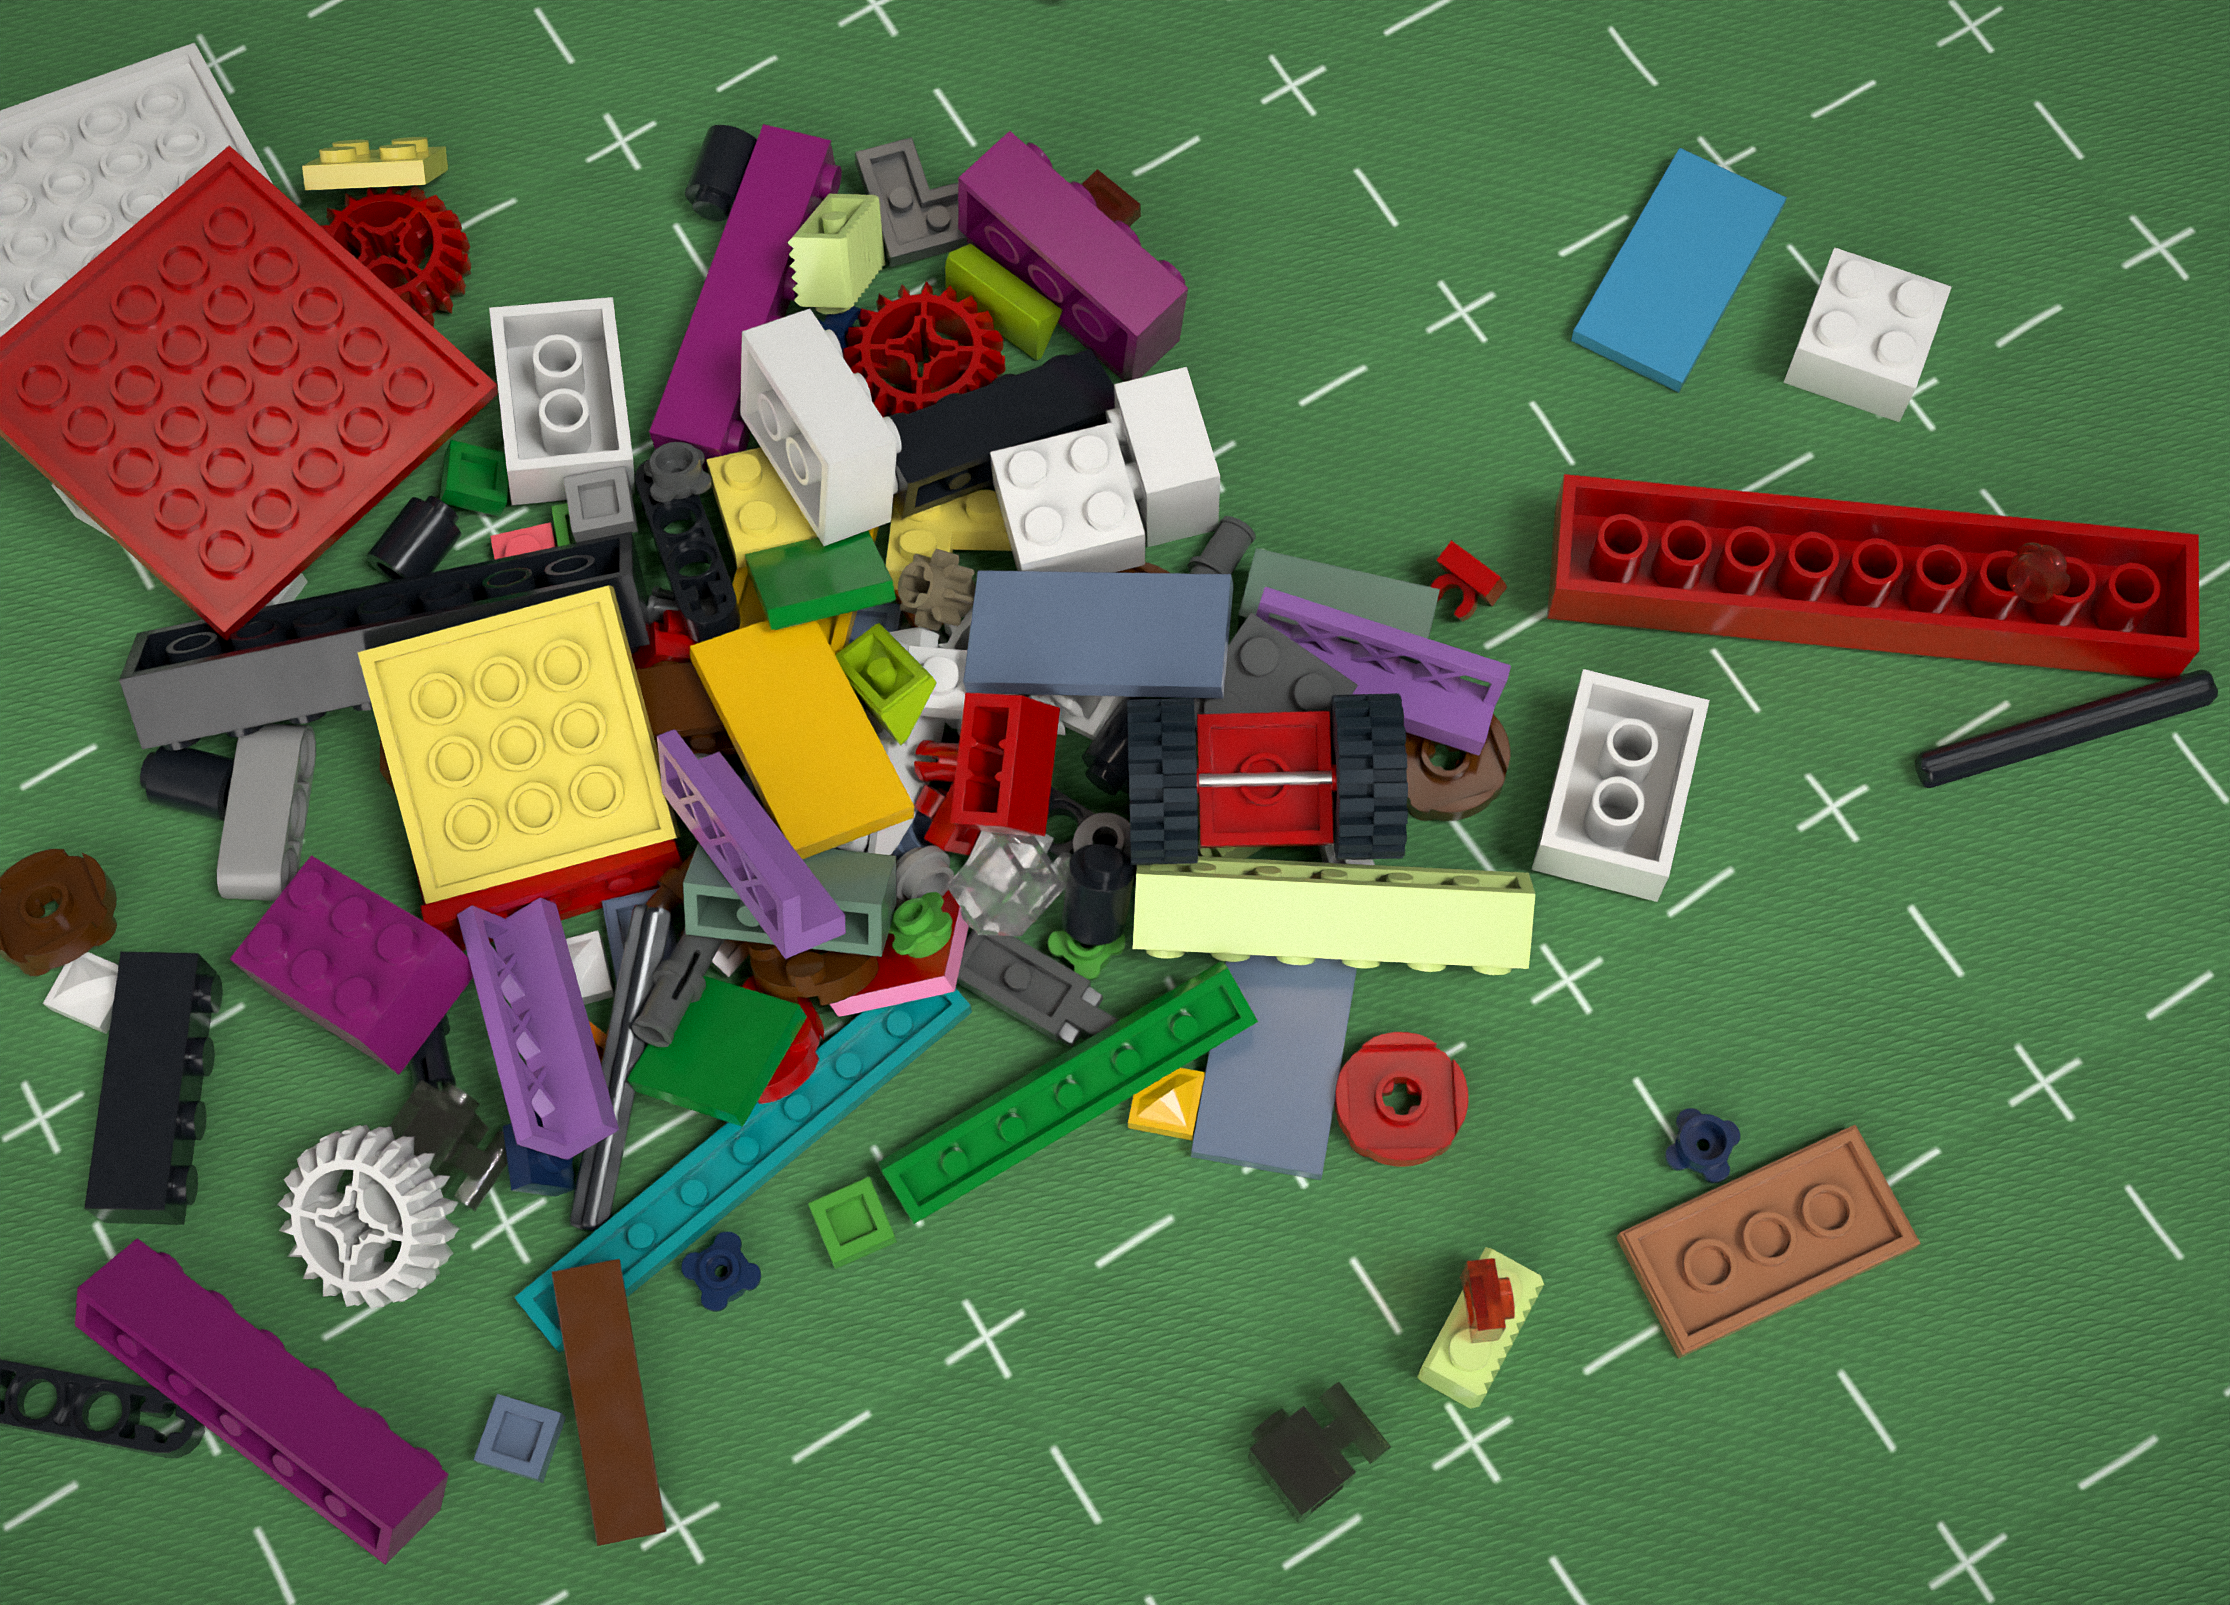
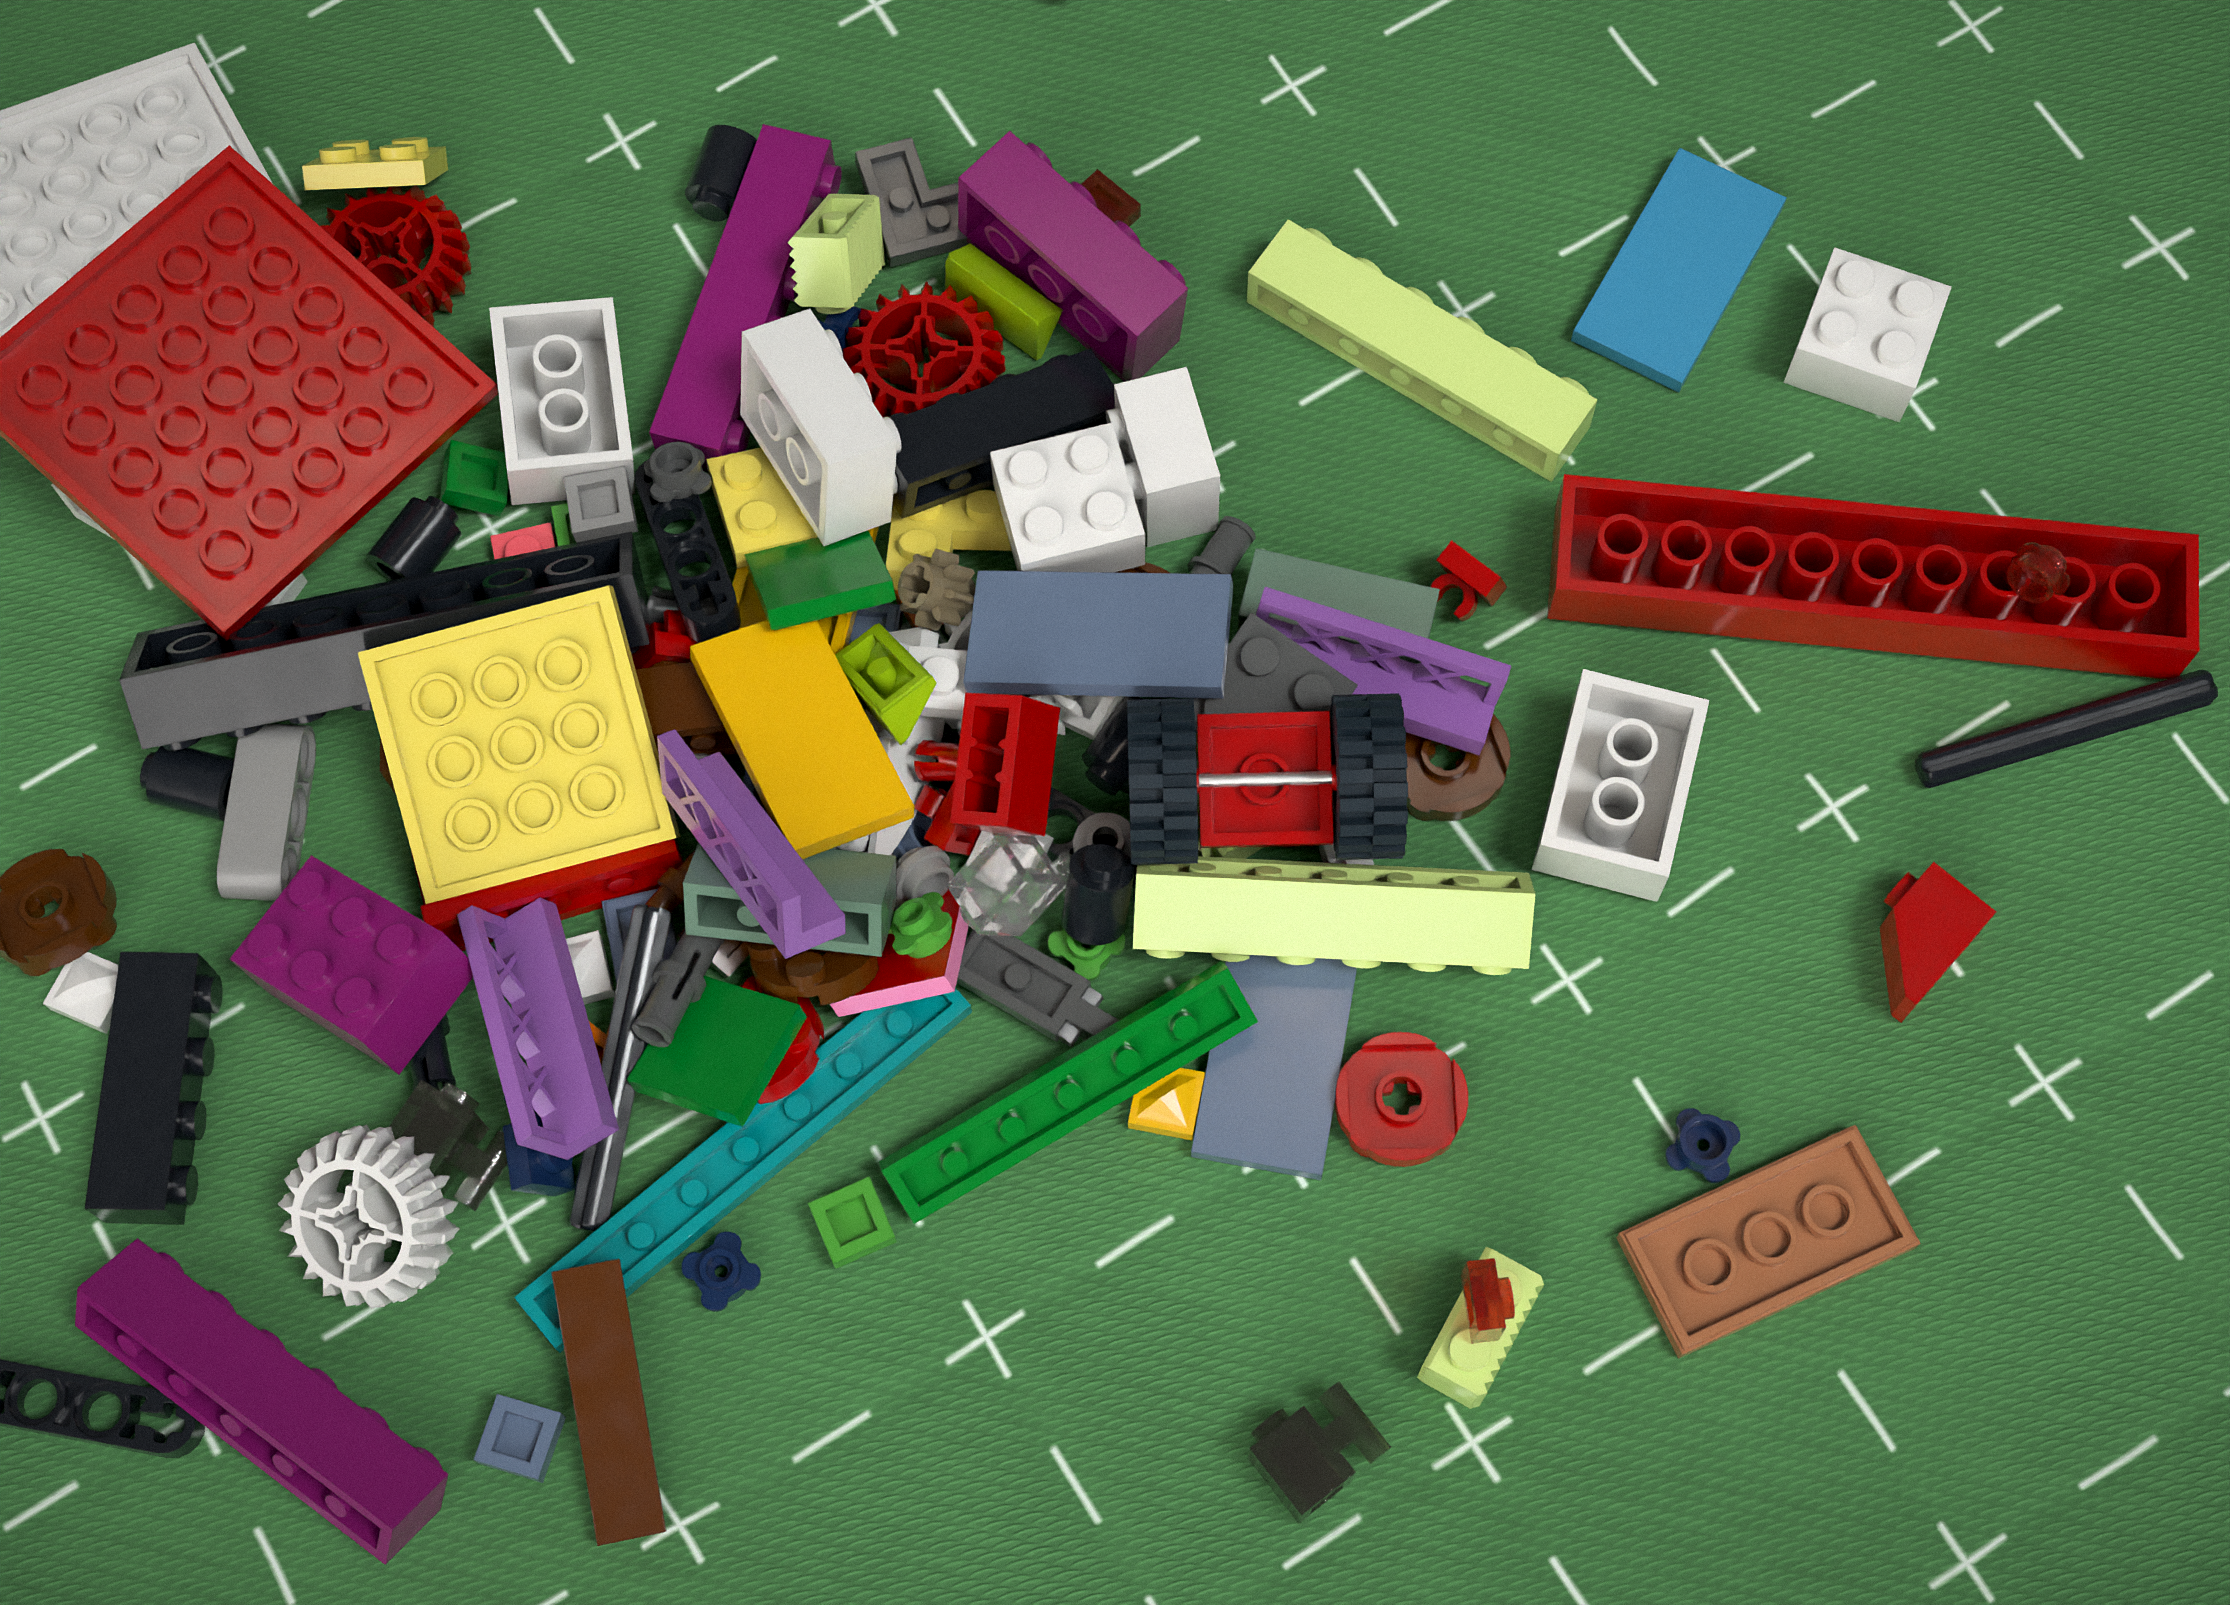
none -> yellowish green brick [1247,219,1597,482]
none -> red slope [1879,862,1996,1023]

